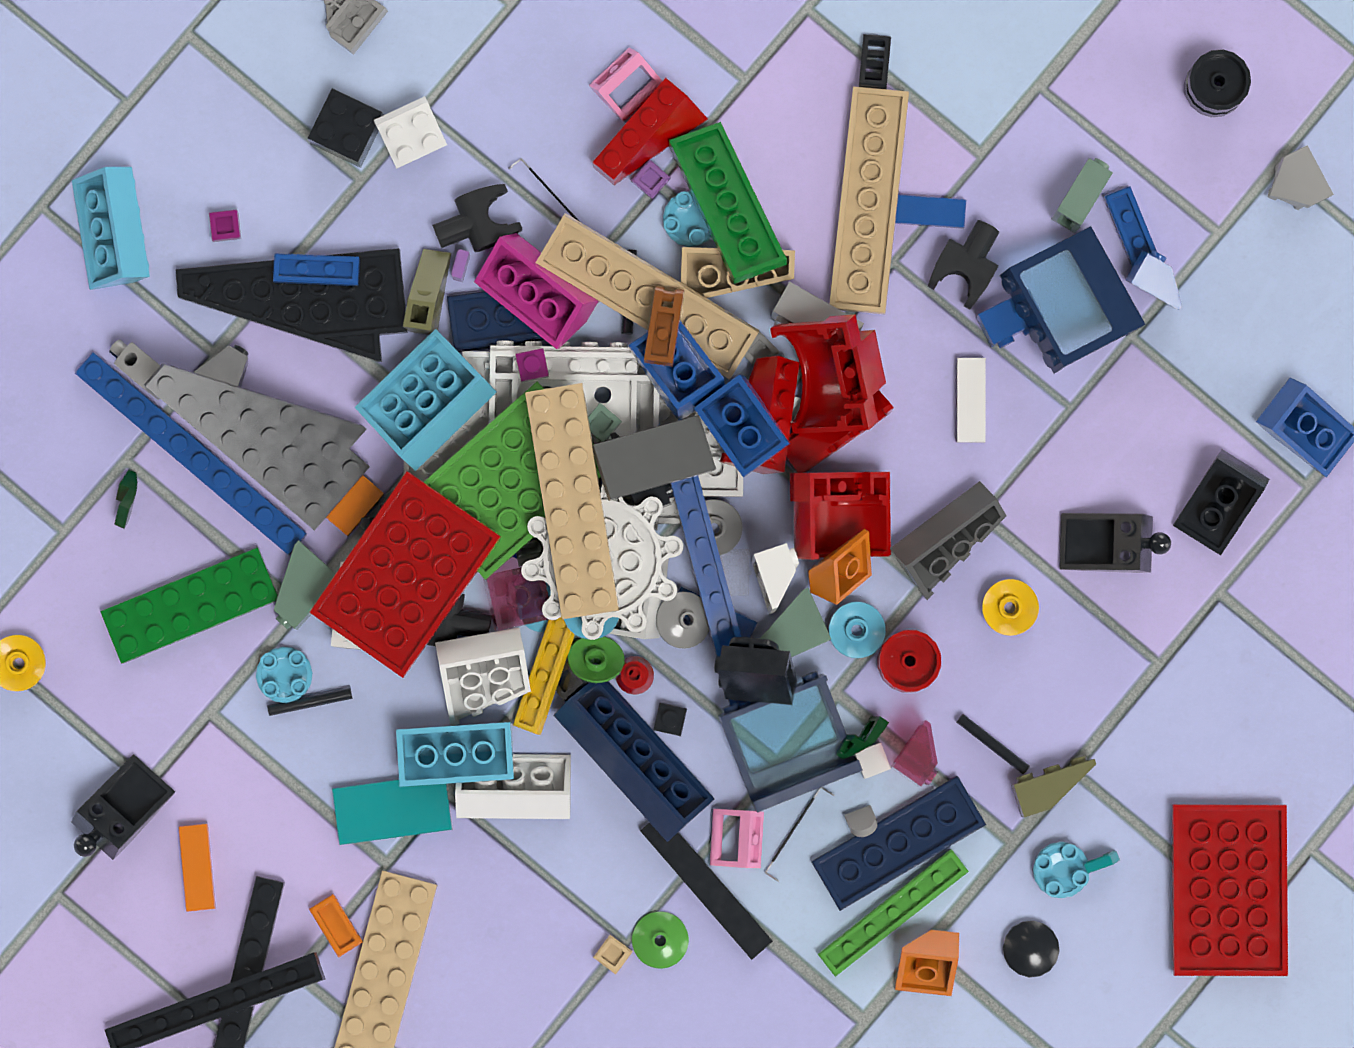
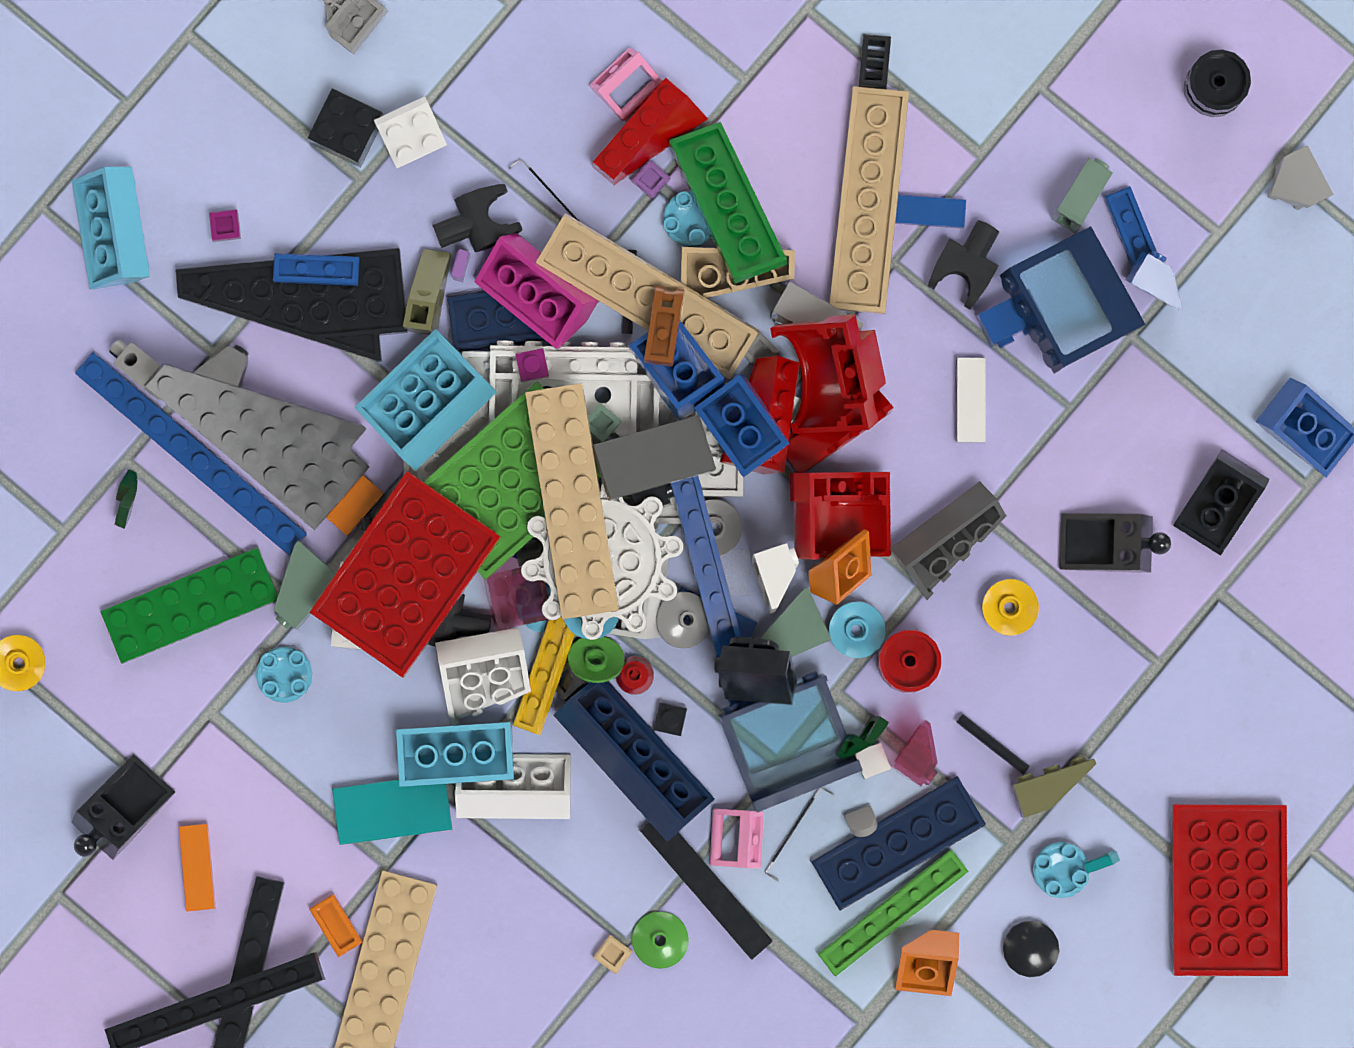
black bar [267,688,353,716] -> none

